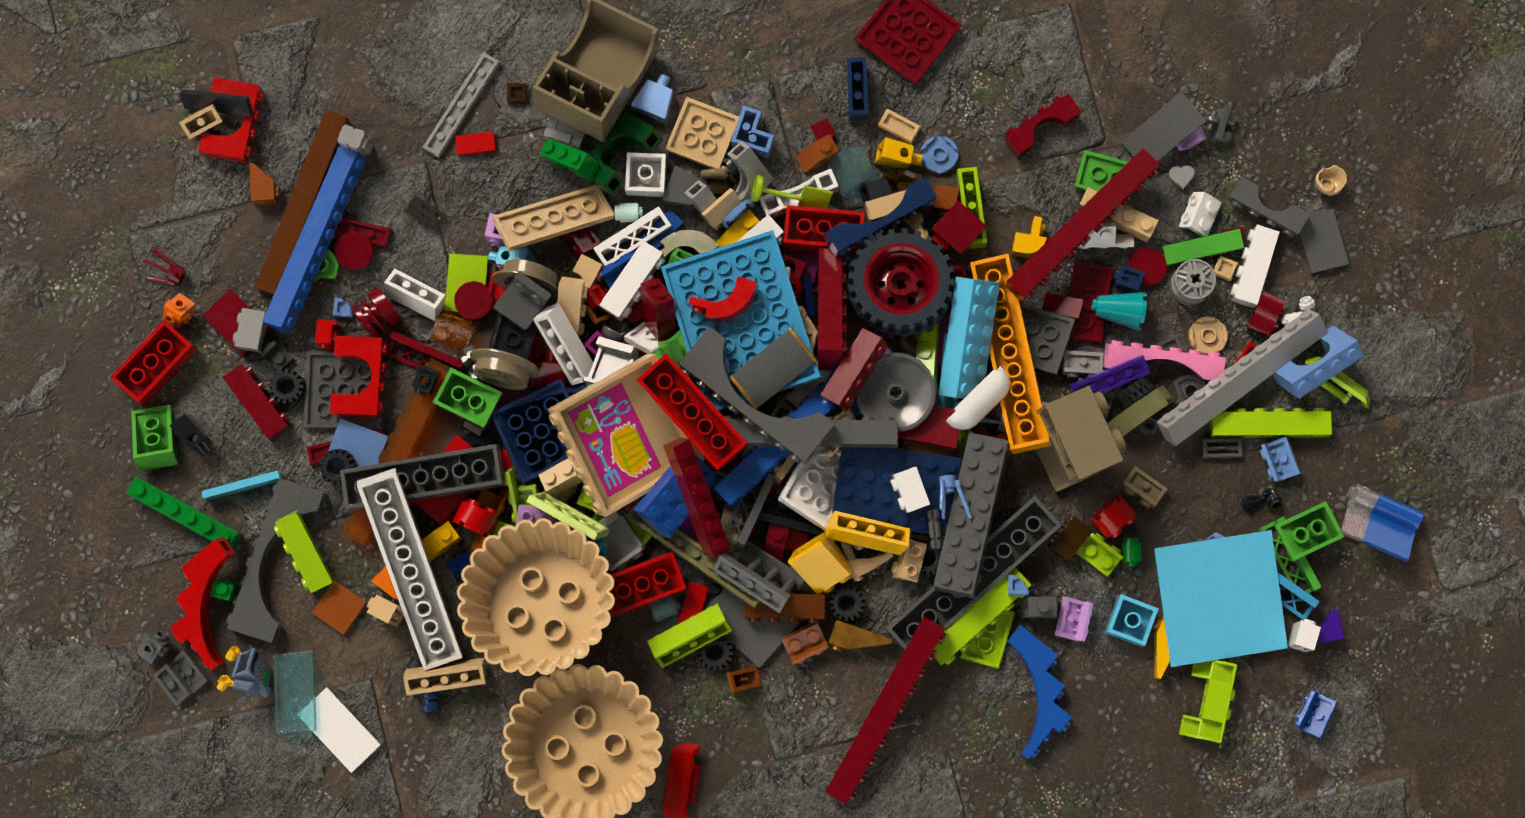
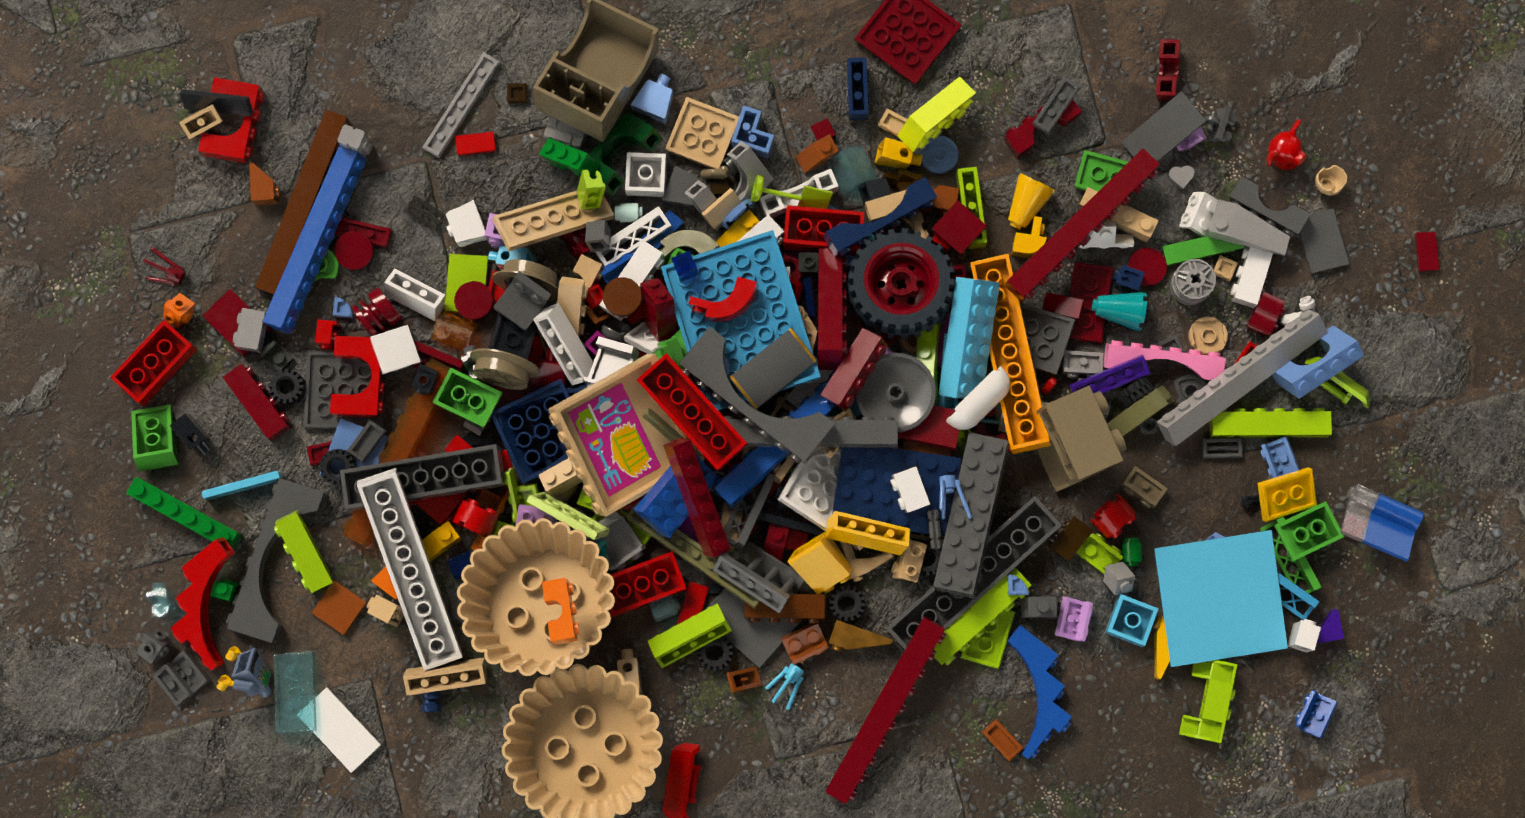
none -> clear light blue hips [146,582,175,618]
none -> dark grey tile [347,419,386,463]
none -> white tile [370,325,421,375]
none -> white torso [446,200,487,247]
none -> orange arch [542,577,580,645]
none -> lime hinge [577,170,606,210]
none -> dark grey brick [585,220,611,252]
none -> reddish brown tile [603,277,642,317]
none -> tan torso [617,649,643,695]
none -> olive axle [642,408,684,442]
none -> clear blue brick [671,251,700,282]
none -> medium azure plant [765,663,804,710]
none -> pearl dark grey bracket [799,252,818,277]
none -> neon yellow brick [897,77,976,152]
none -> dark orange tile [981,719,1024,762]
none -> yellow cone [1008,173,1054,230]
none -> dark grey tile [1032,76,1081,135]
none -> red tile [1039,376,1057,395]
none -> light grey brick [1103,562,1135,595]
none -> dark red arch [1156,39,1182,102]
none -> light grey wedge [1208,199,1290,256]
none -> yellow tile [1257,467,1317,522]
none -> red piece [1266,119,1307,170]
none -> dark red tile [1414,231,1439,272]

